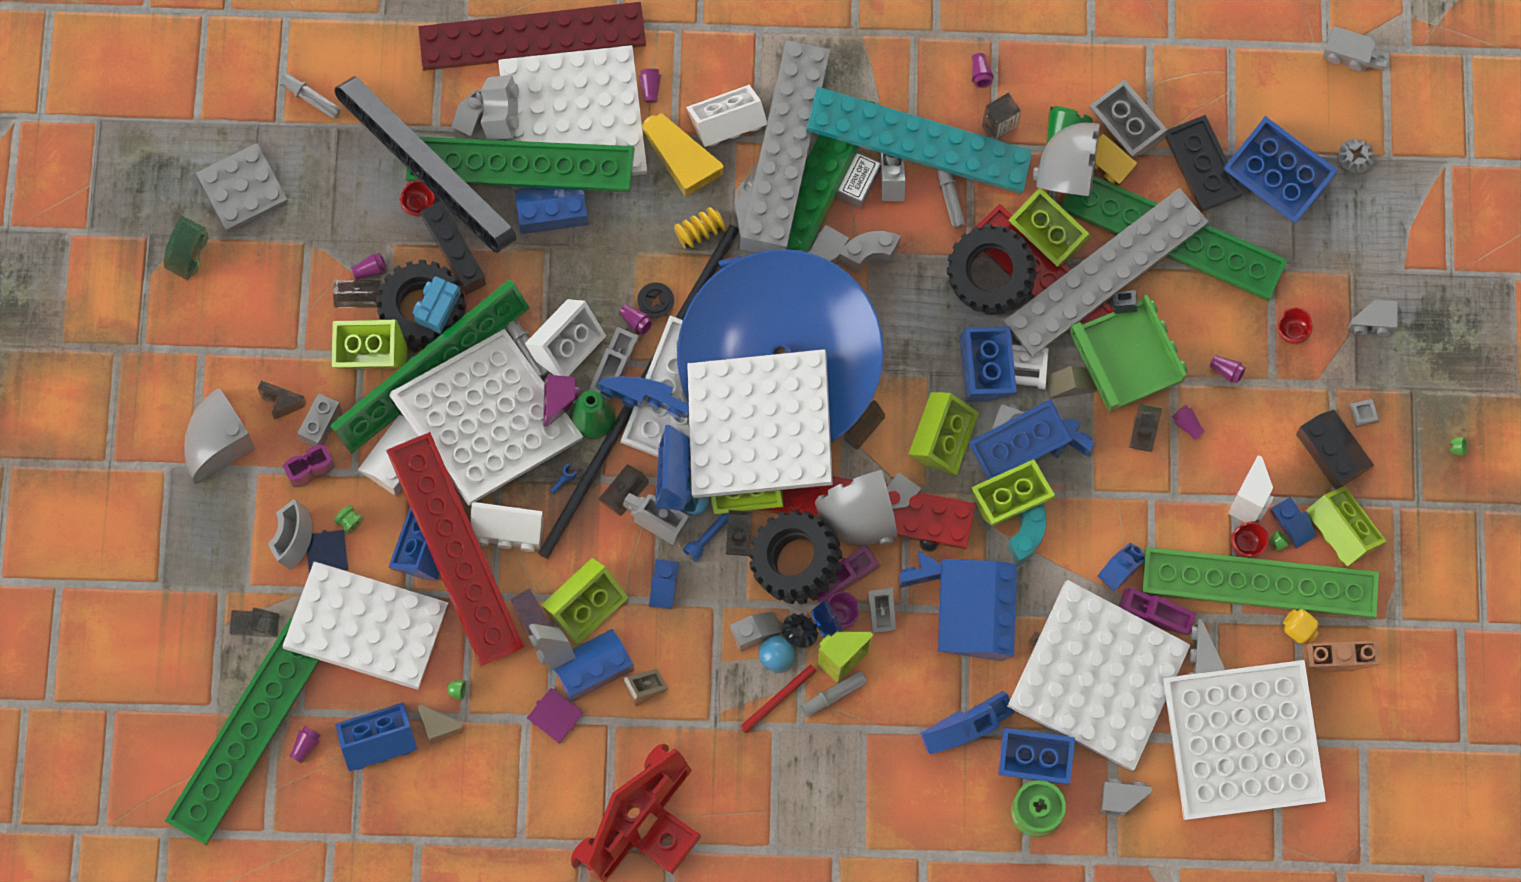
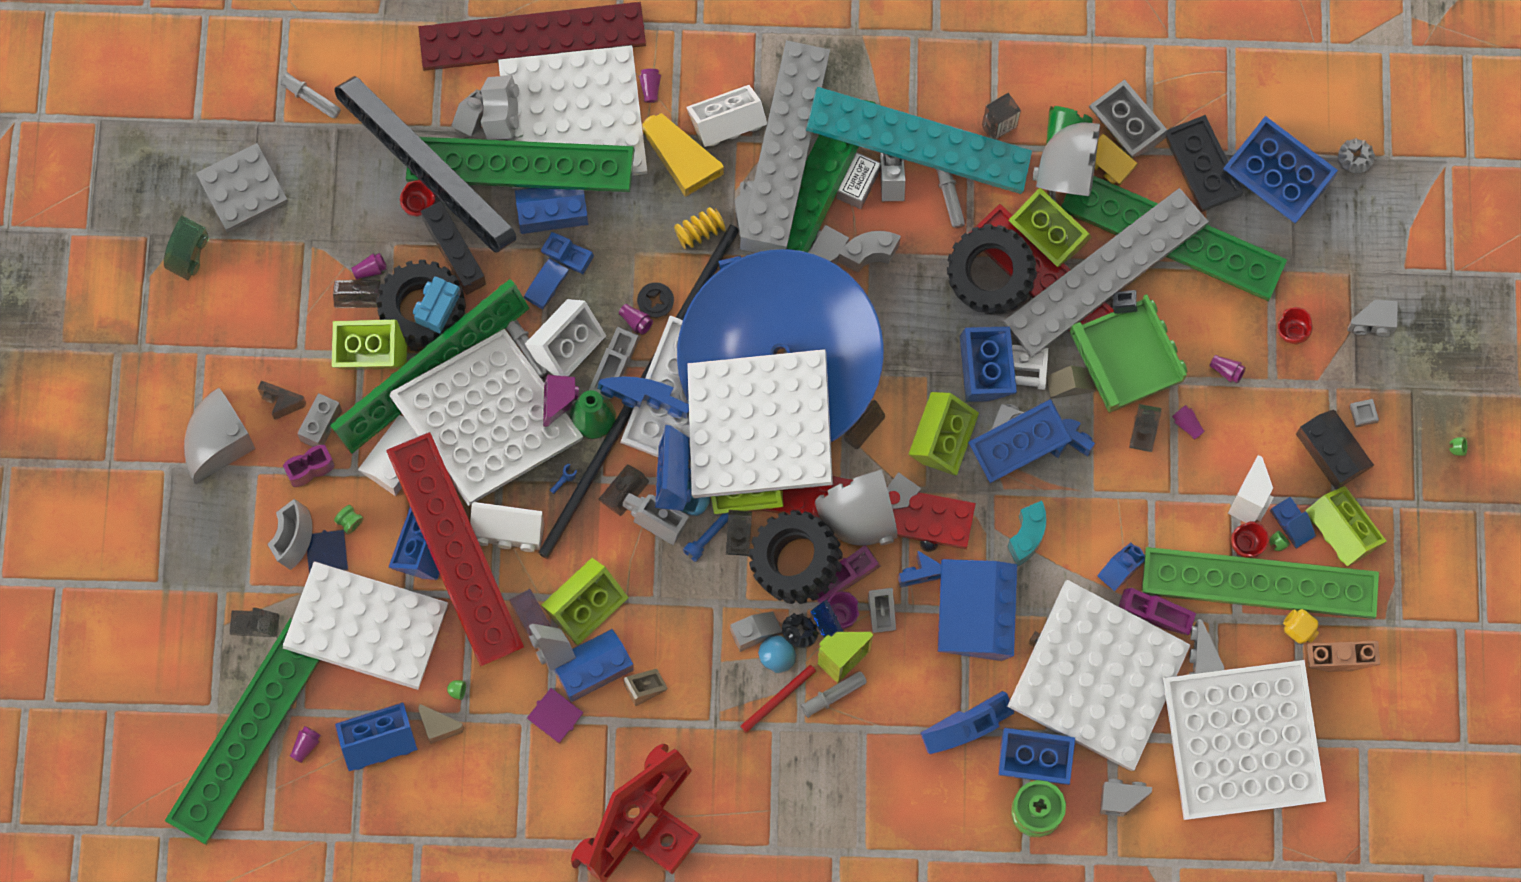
blue slope [649,559,679,609] -> none
lime slope [971,459,1055,526] -> none
magenta cone [972,53,994,88] -> none
light grey hinge [1322,26,1389,71] -> none
none -> blue slope [524,258,569,309]
none -> blue slope [541,232,594,275]

